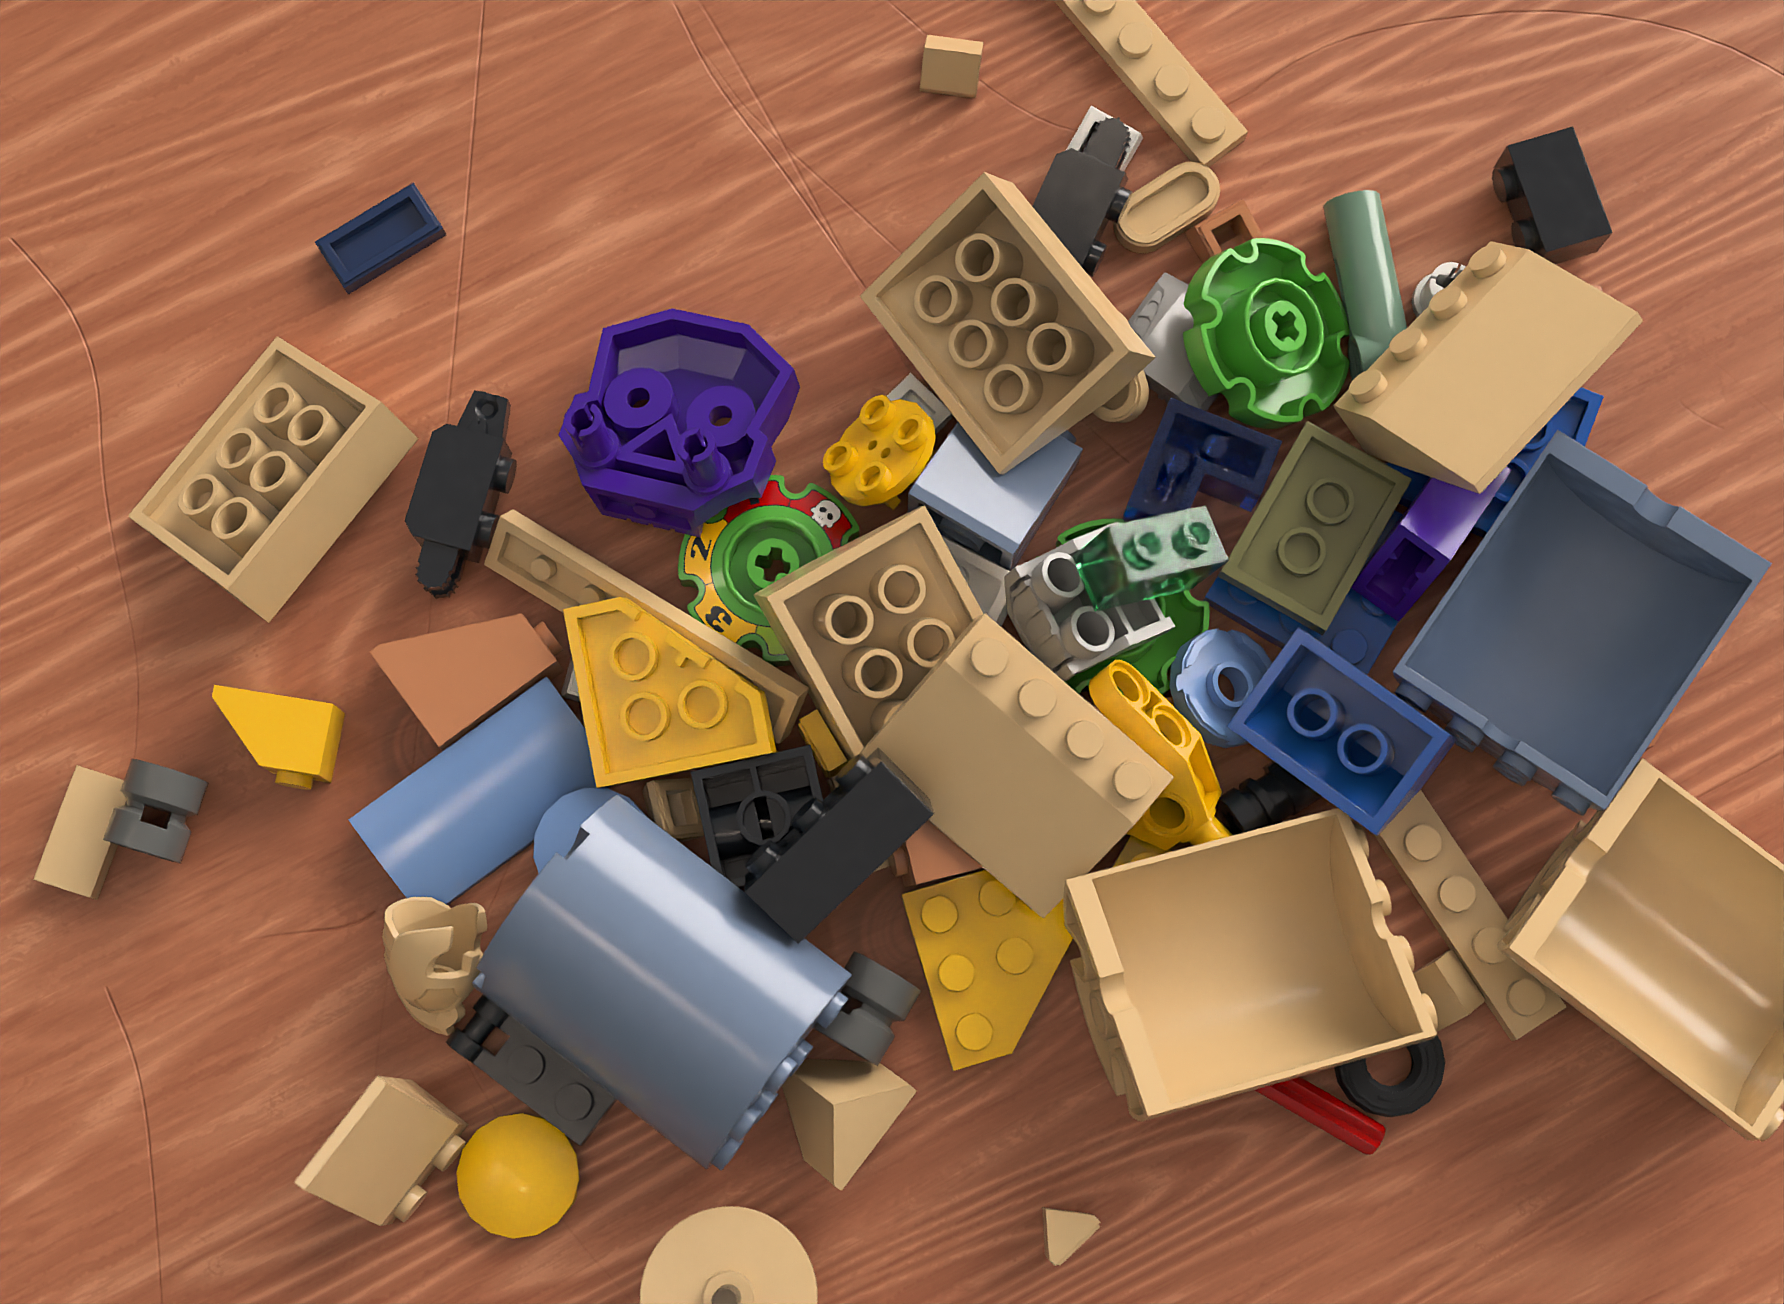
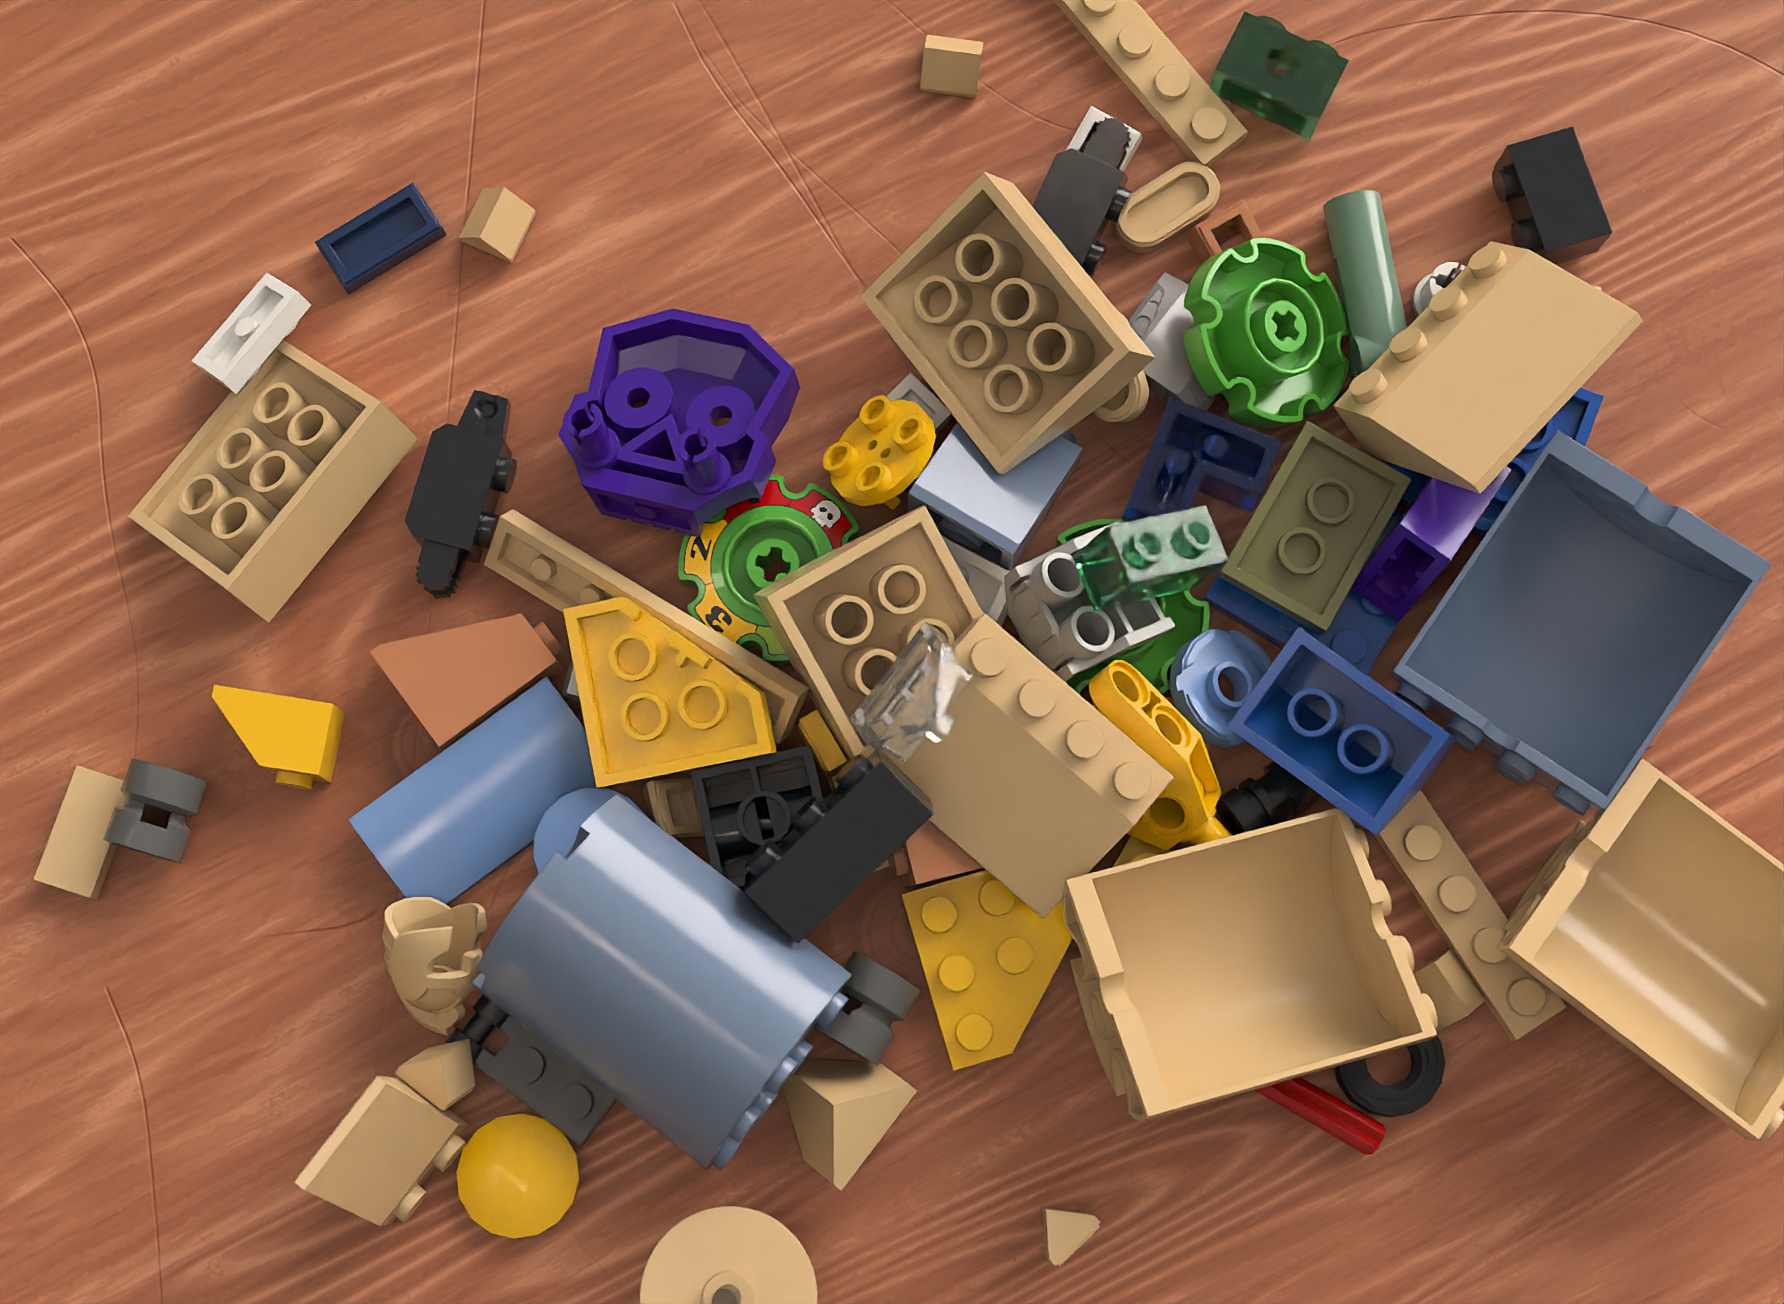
none -> white plate [192,273,311,394]
none -> tan slope [395,1039,475,1111]
none -> tan slope [459,187,536,263]
none -> clear slope [850,621,972,762]
none -> clear green brick [1210,11,1349,140]

